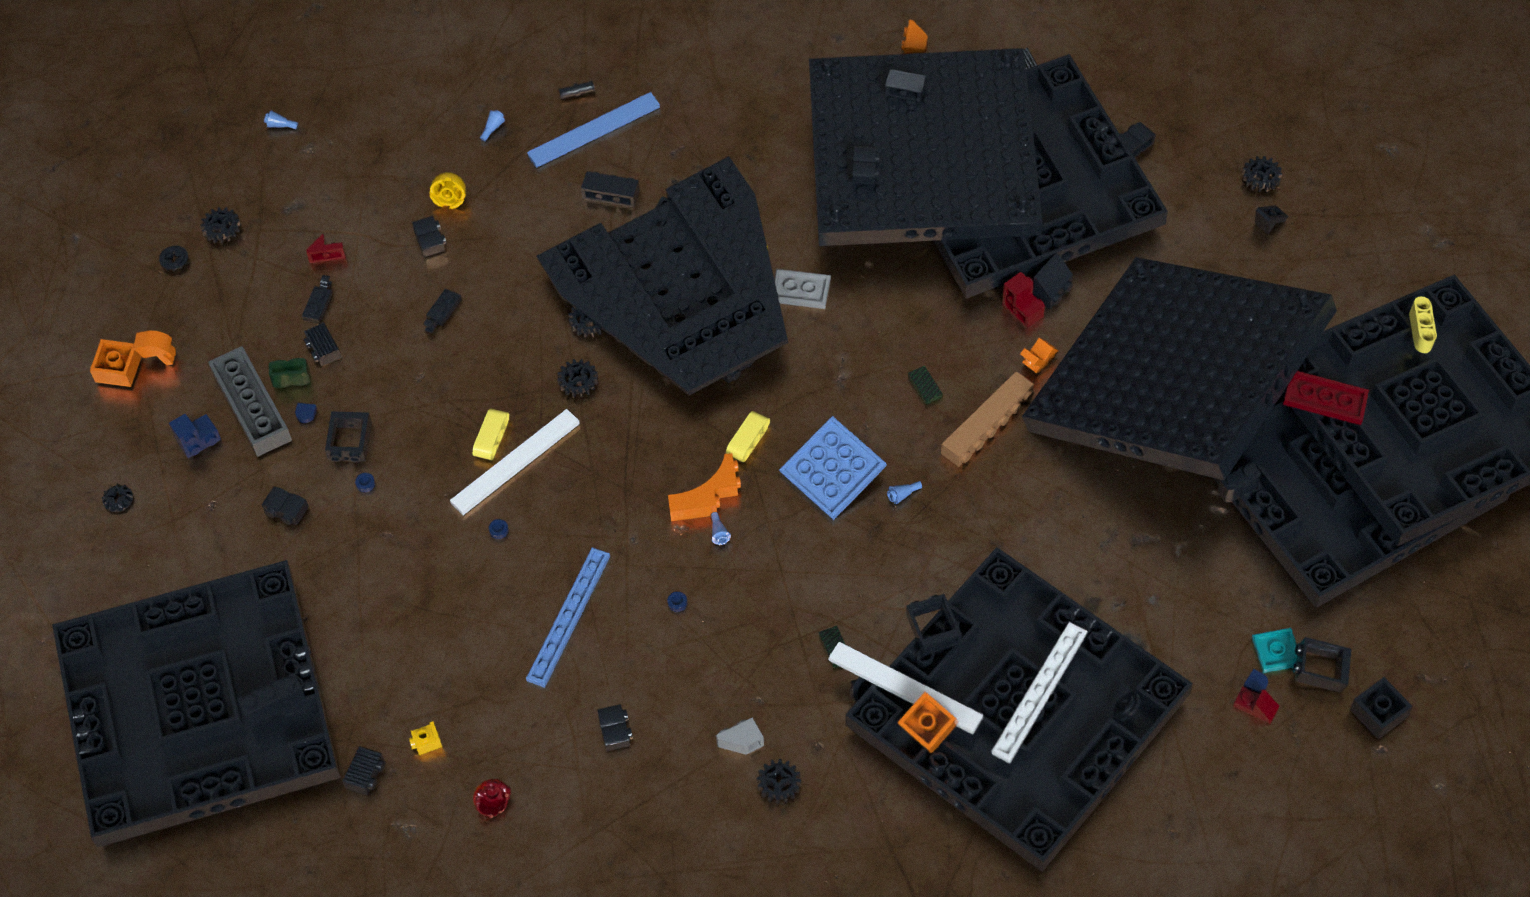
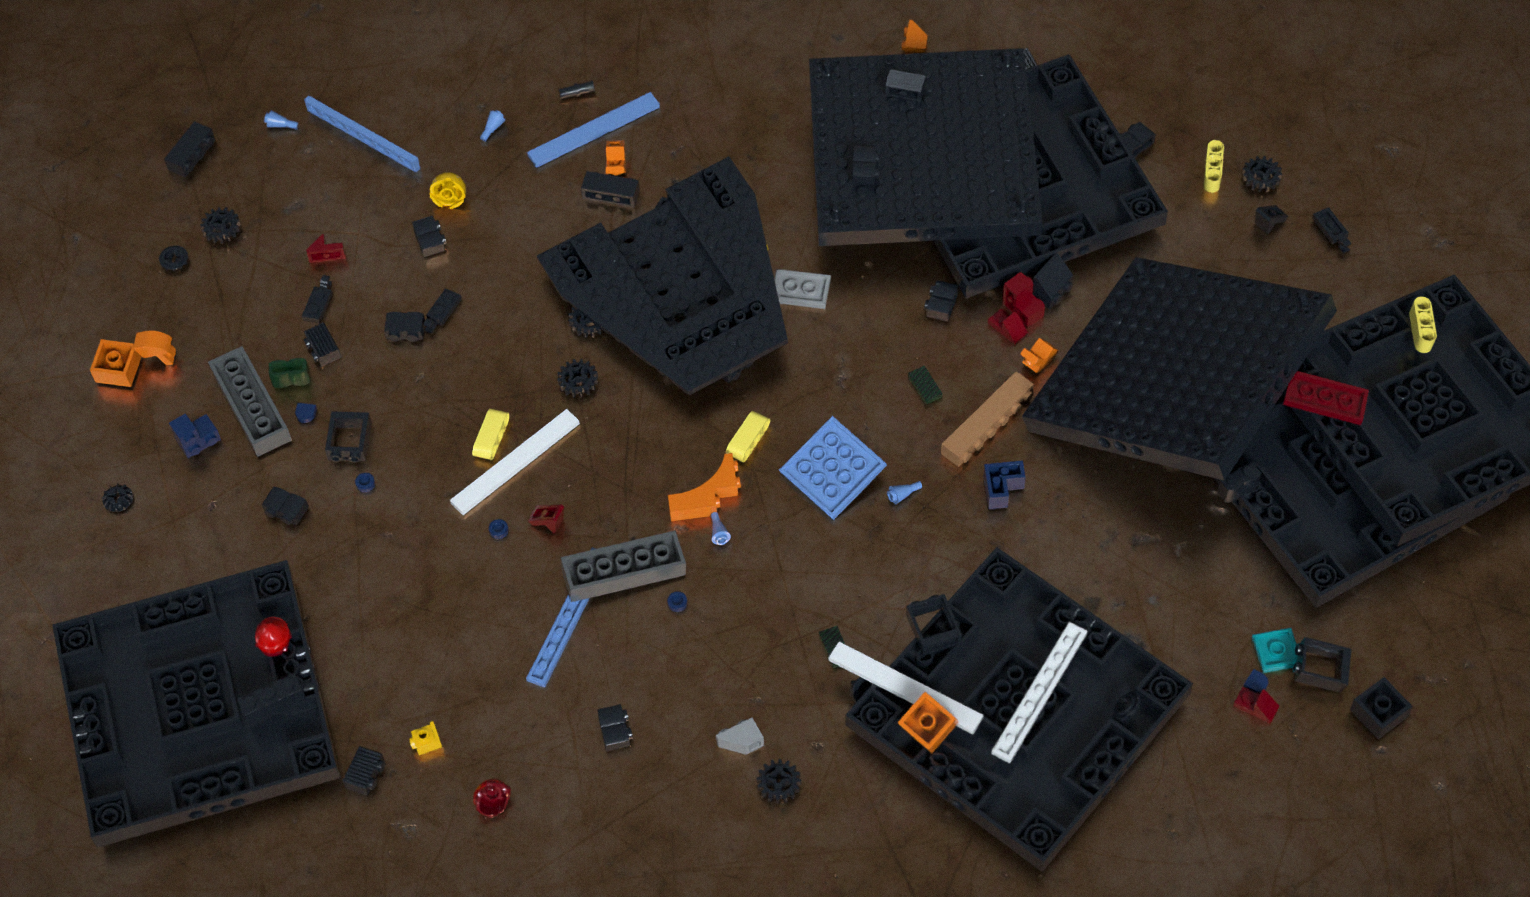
none -> black brick [164,121,215,177]
none -> red hair [255,617,292,657]
none -> medium blue tile [305,95,420,173]
none -> black brick [384,312,425,342]
none -> dark red slope [528,504,564,534]
none -> dark grey brick [561,531,686,602]
none -> orange brick [606,140,626,175]
none -> black brick [924,280,958,322]
none -> dark blue brick [983,460,1026,509]
none -> dark red slope [988,308,1028,345]
none -> light yellow beam [1203,140,1224,193]
none -> black plate [1312,207,1351,254]

